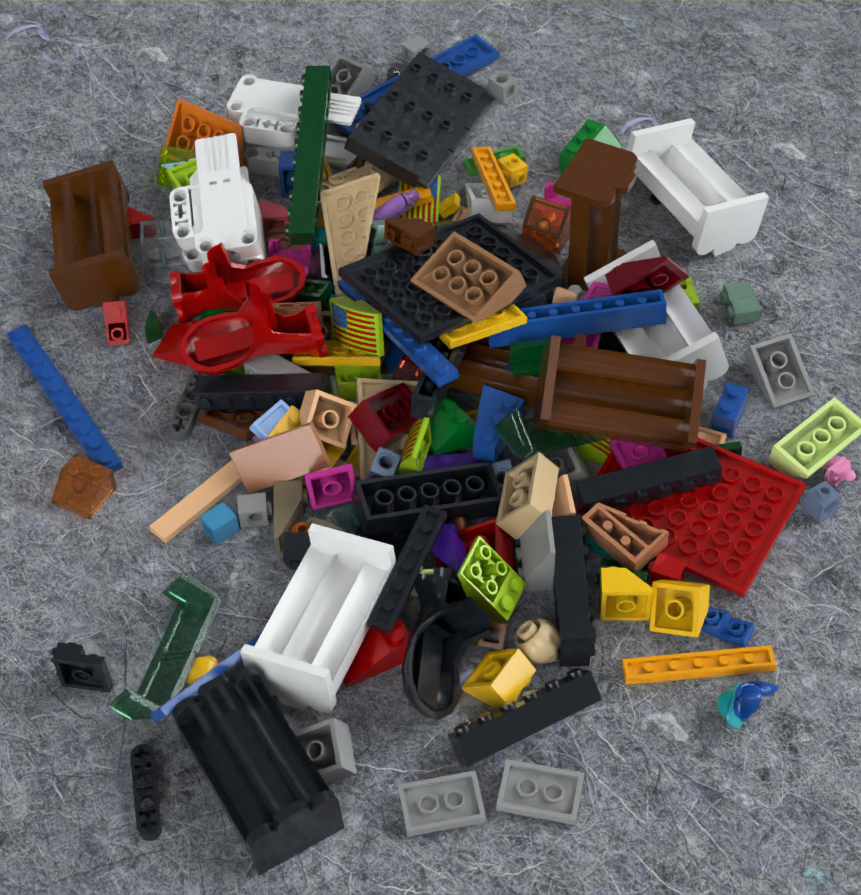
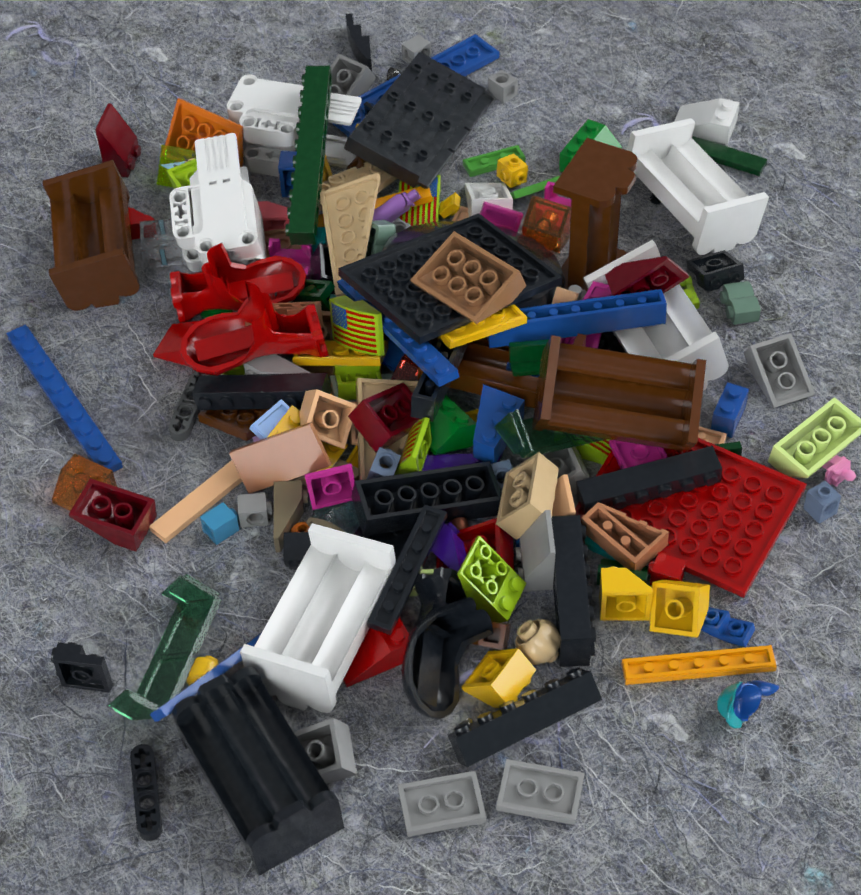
red slope [103,300,130,346] -> none
dark green slope [145,310,163,343] -> none
reddish brown slope [384,218,436,256] -> none
light orange tile [471,147,516,212] -> none
none -> dark red slope [69,478,157,552]
none -> dark red slope [95,103,141,178]
none -> black slope [345,14,372,71]
none -> dark pink tile [480,201,523,232]
none -> bright green tile [510,175,561,200]
none -> white slope [674,98,740,145]
none -> black plate [686,250,745,291]
none -> dark green tile [692,136,768,176]

